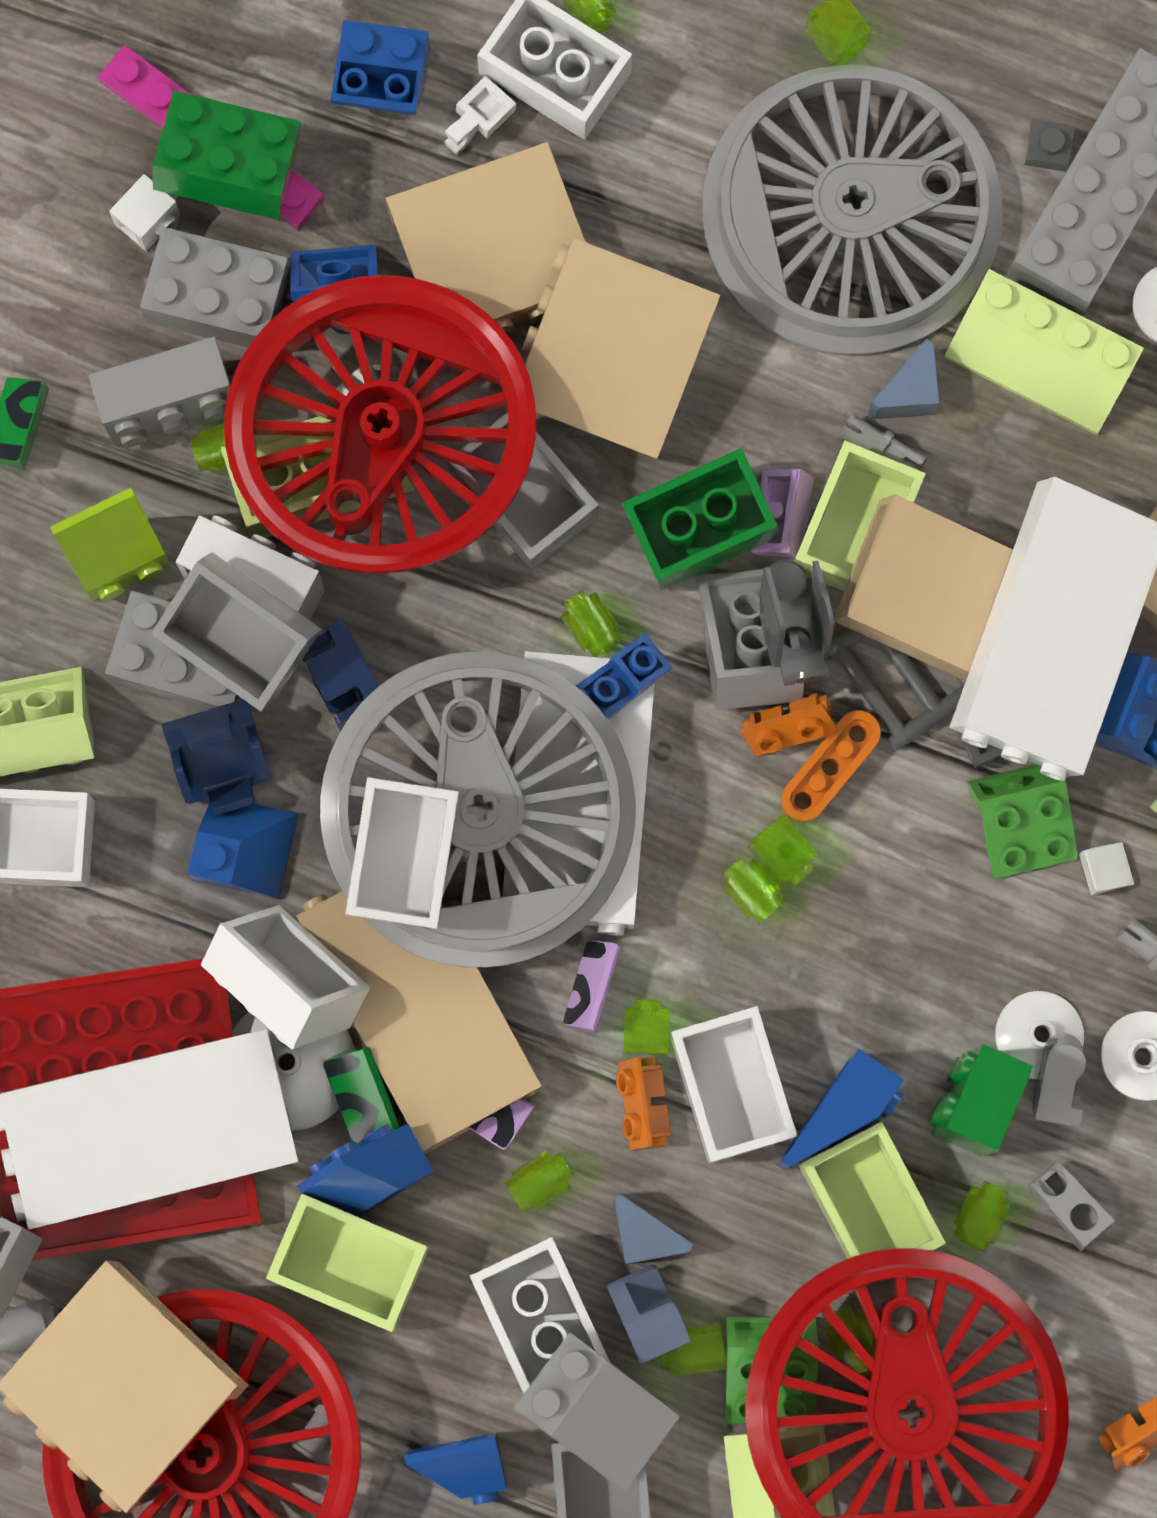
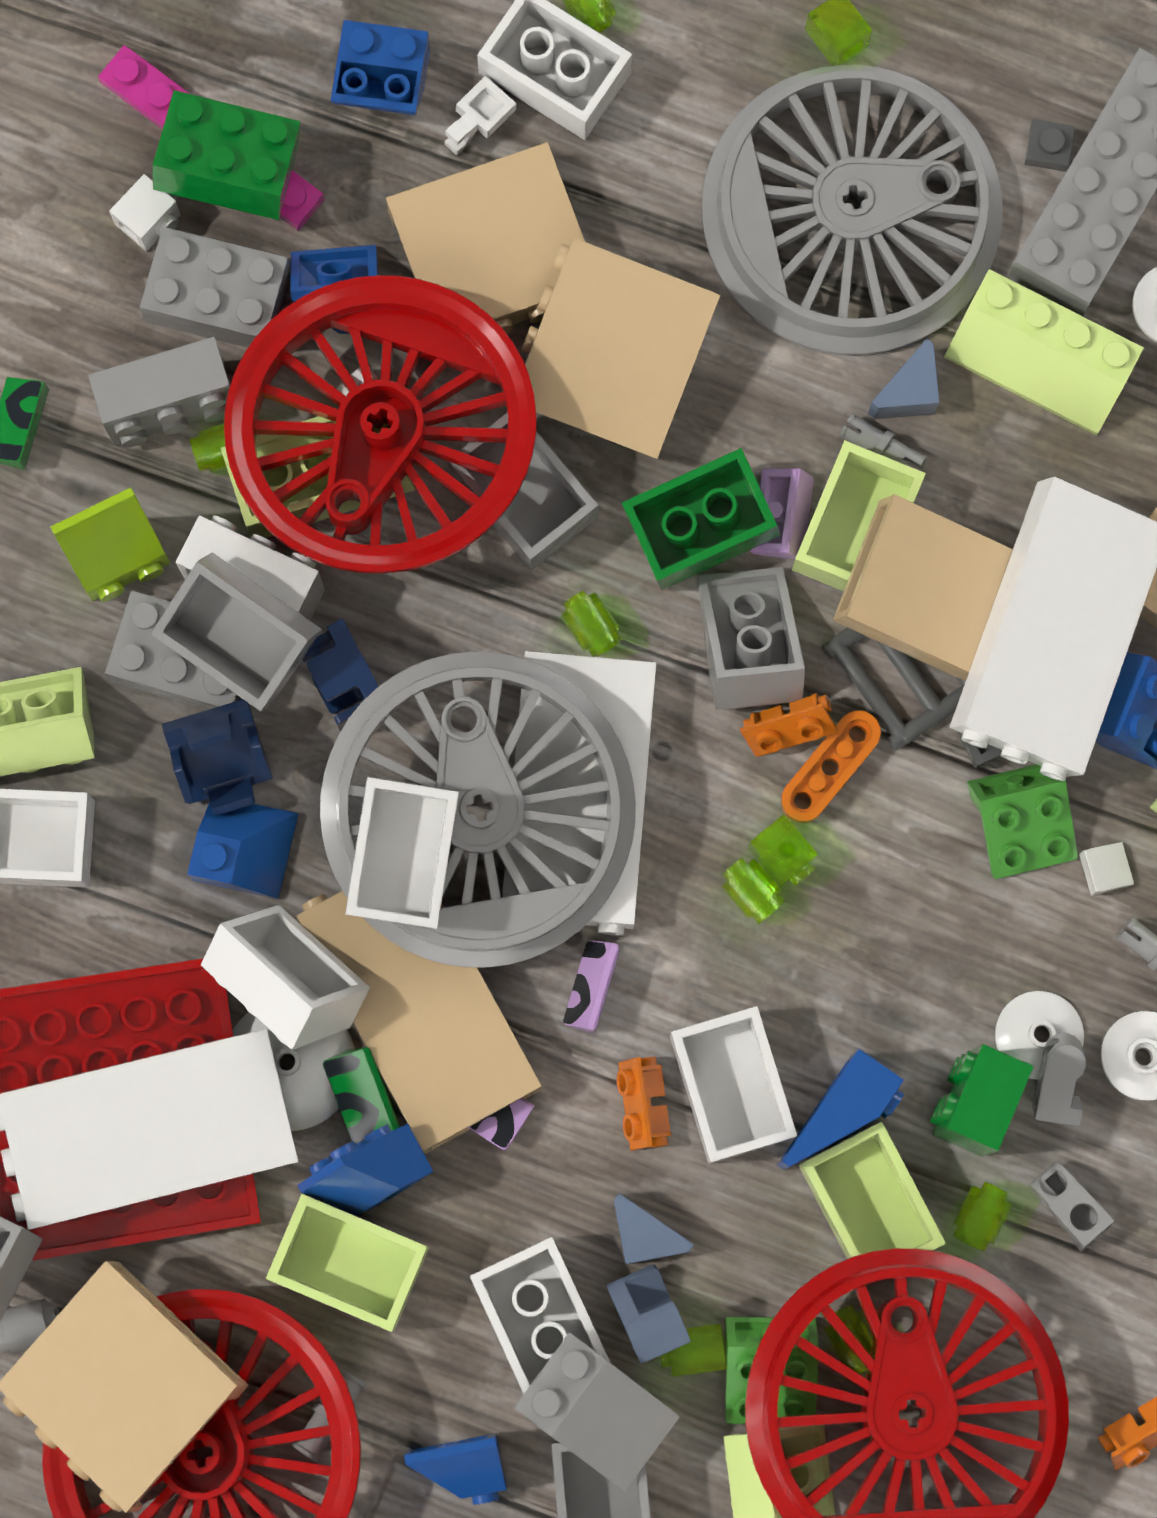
clear neon green brick [504,1150,574,1213] -> none
blue slope [576,633,672,720] -> none
clear neon green brick [623,999,670,1057] -> none
dark grey piece [760,560,834,686] -> none

